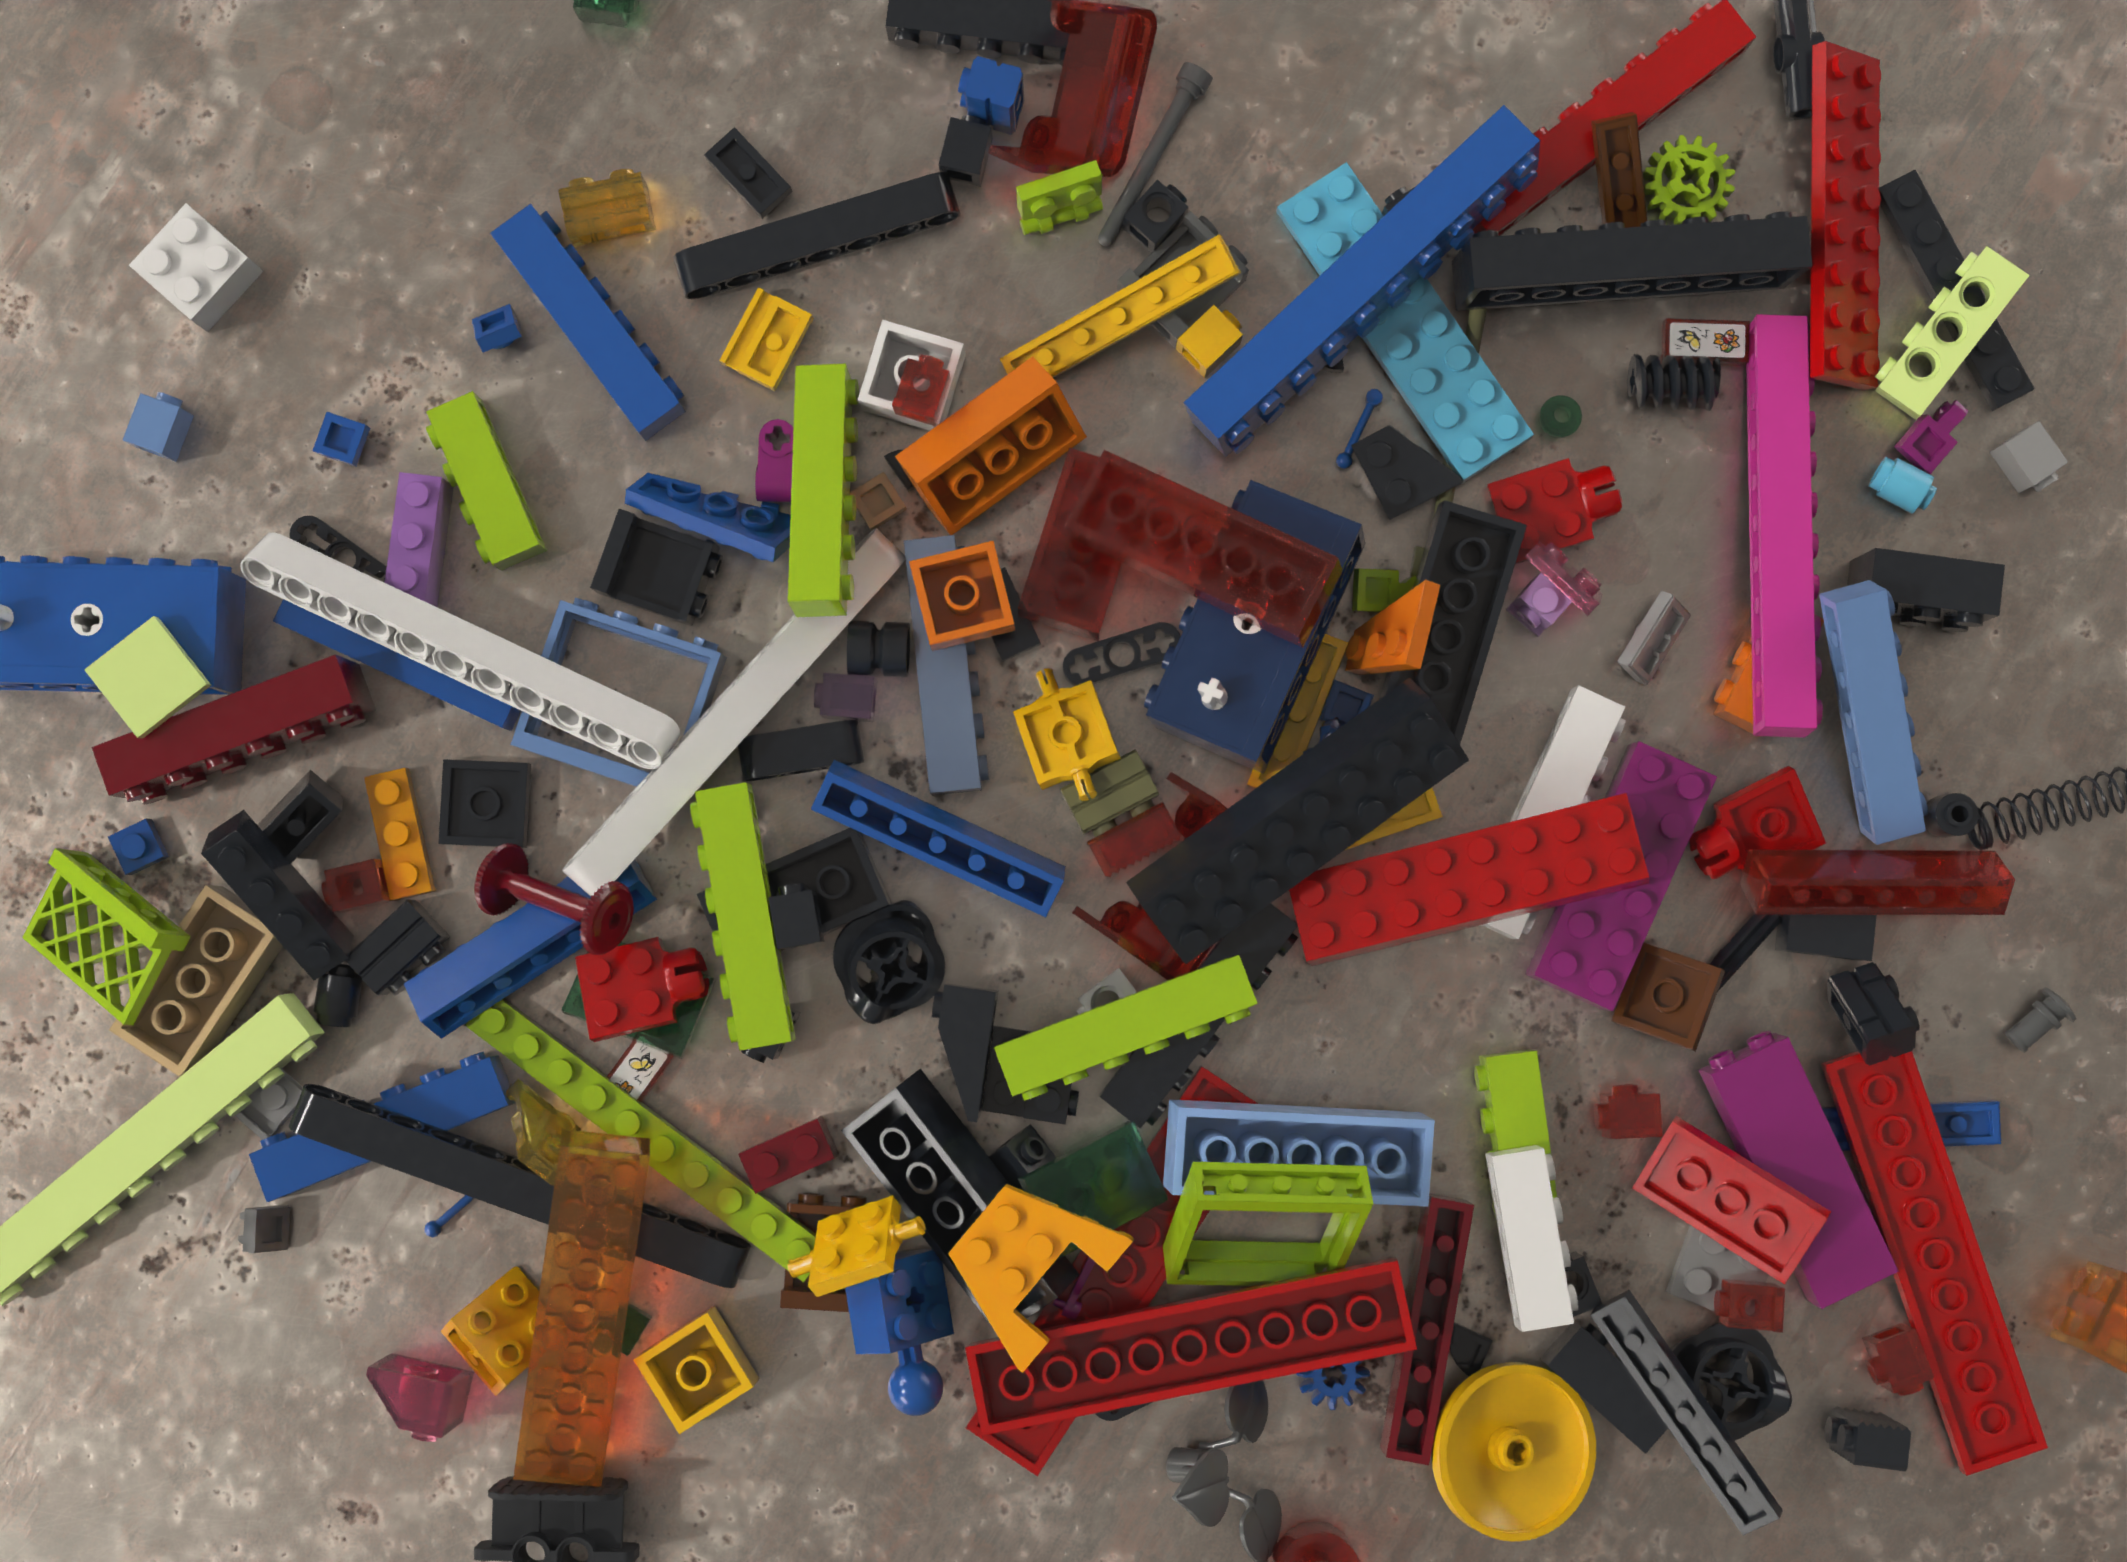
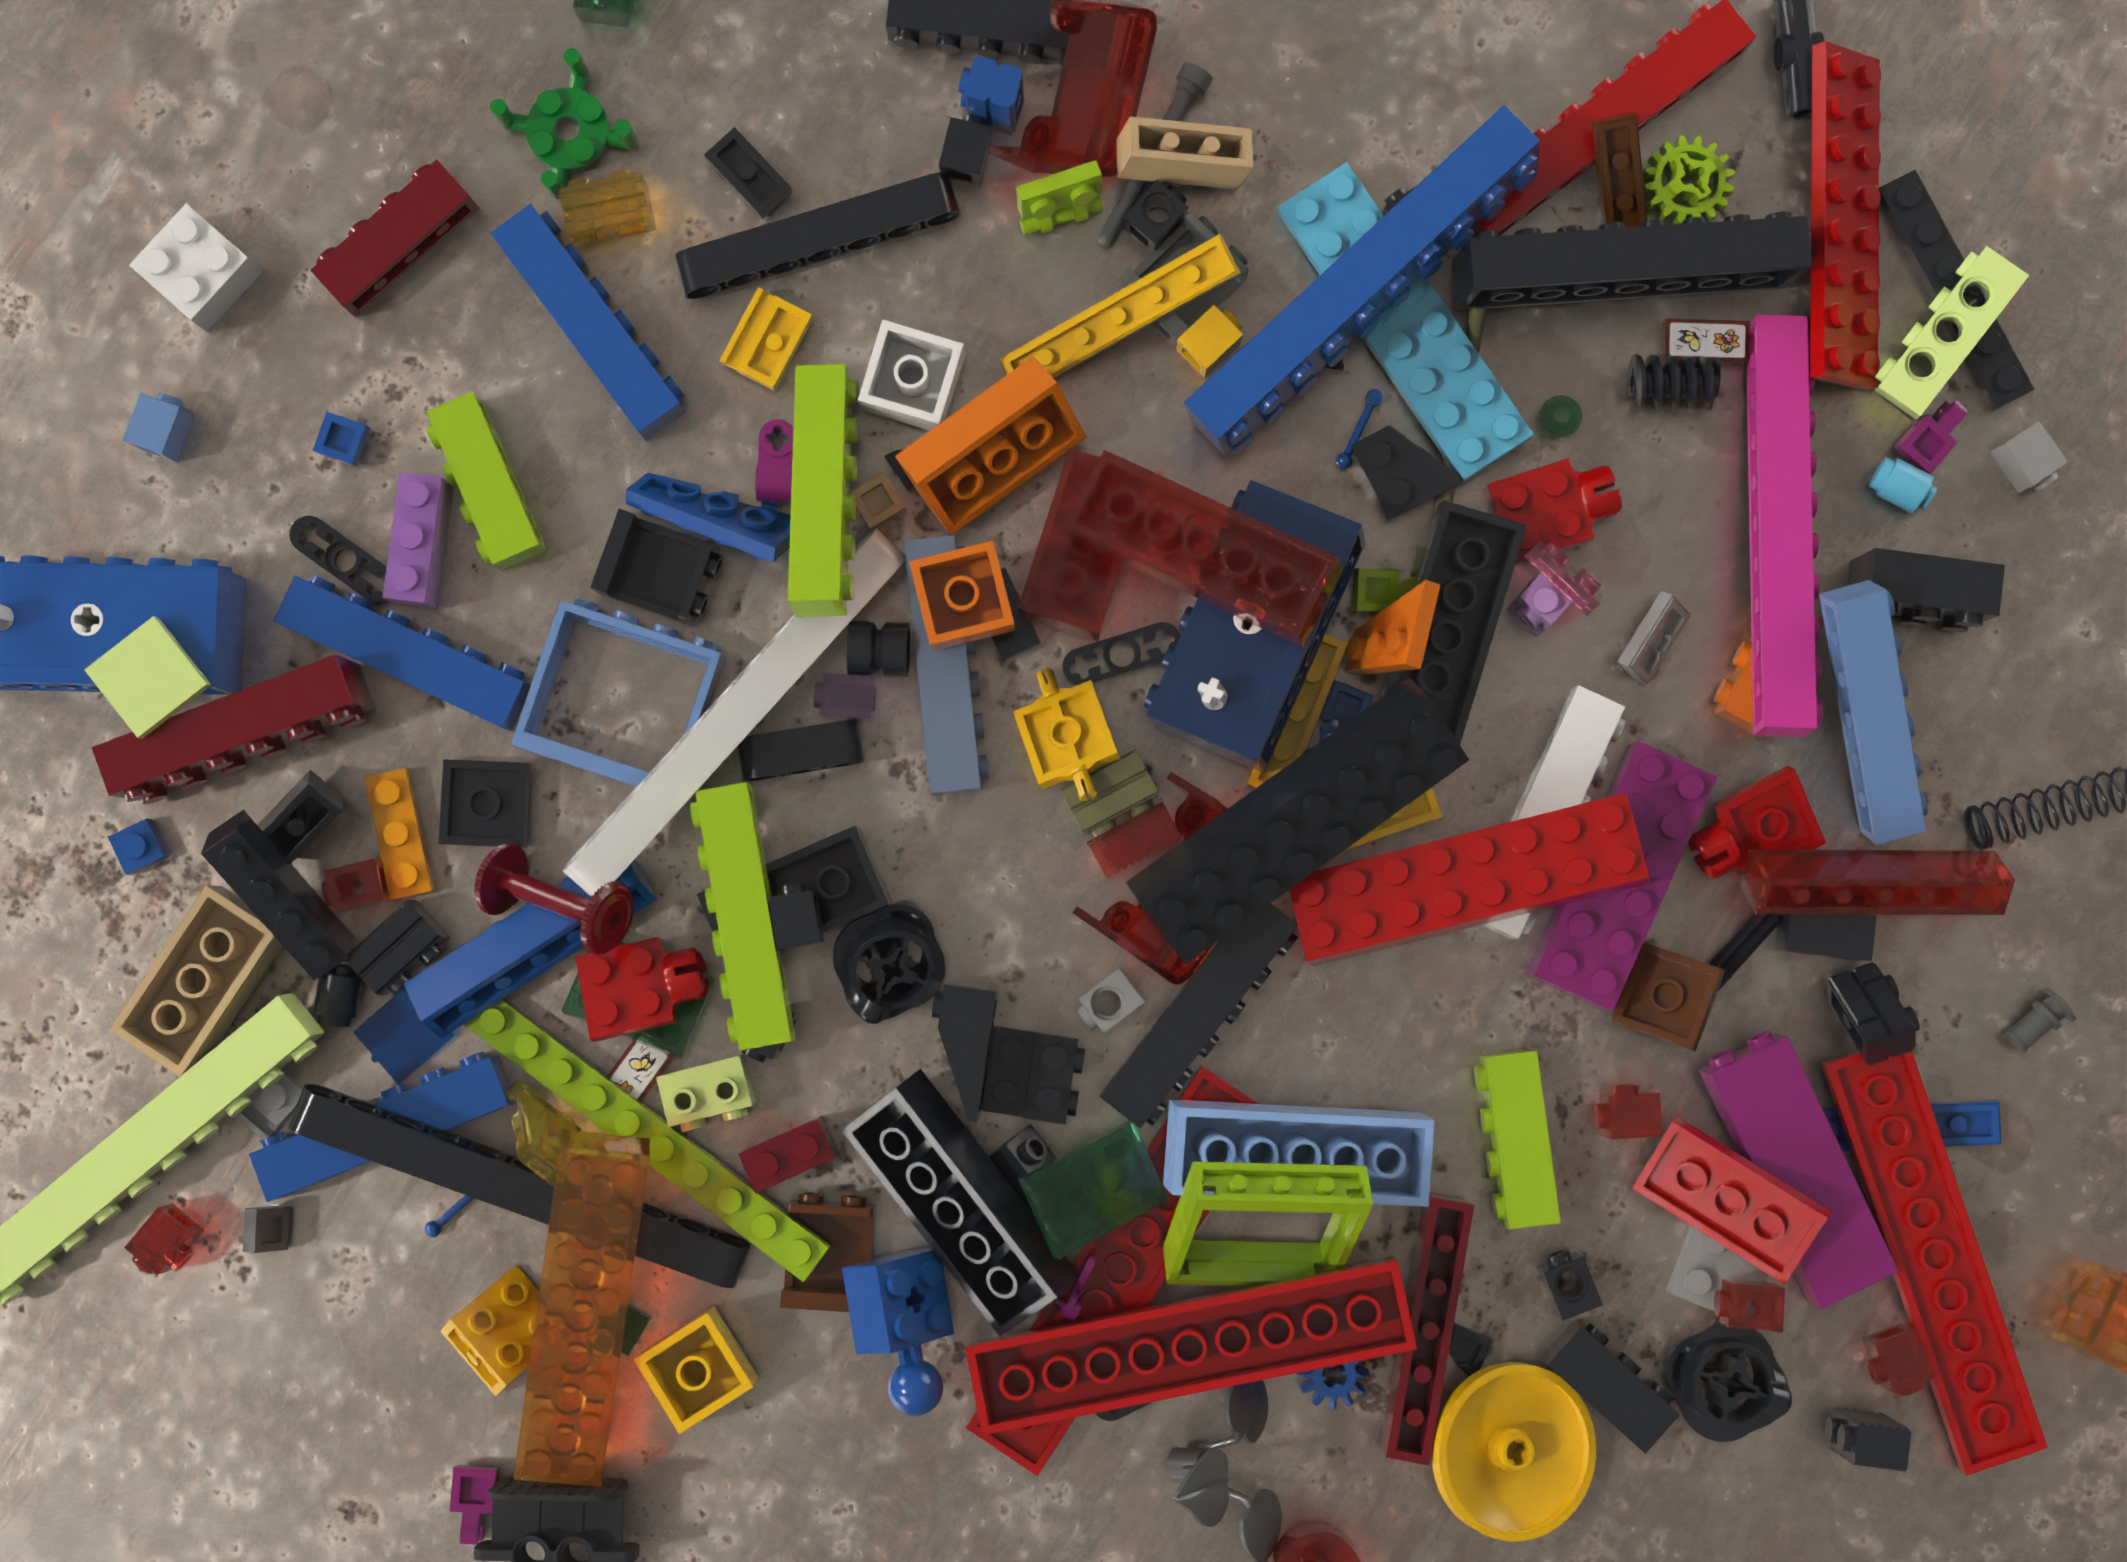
lime fence [22,848,191,1025] -> none
white beam [240,532,680,769] -> none
clear pink slope [366,1353,474,1442] -> none
blue plate [472,304,522,353] -> none
yellow plate [788,1195,926,1297] -> none
blue brick [811,760,1066,917] -> none
clear red brick [892,354,951,427] -> none
light orange wing [948,1184,1134,1373] -> none
lime brick [994,955,1258,1101] -> none
white brick [1485,1145,1578,1332] -> none
plate [1590,1290,1783,1535] -> none
black brick [1924,793,1979,838] -> none
none -> clear red brick [124,1203,205,1275]
none -> dark red brick [310,159,479,317]
none -> clear blue piece [353,988,456,1085]
none -> magenta plate [450,1465,500,1545]
none -> green plate [490,48,638,199]
none -> yellowish green brick [656,1054,757,1132]
none -> tan brick [1116,116,1253,189]

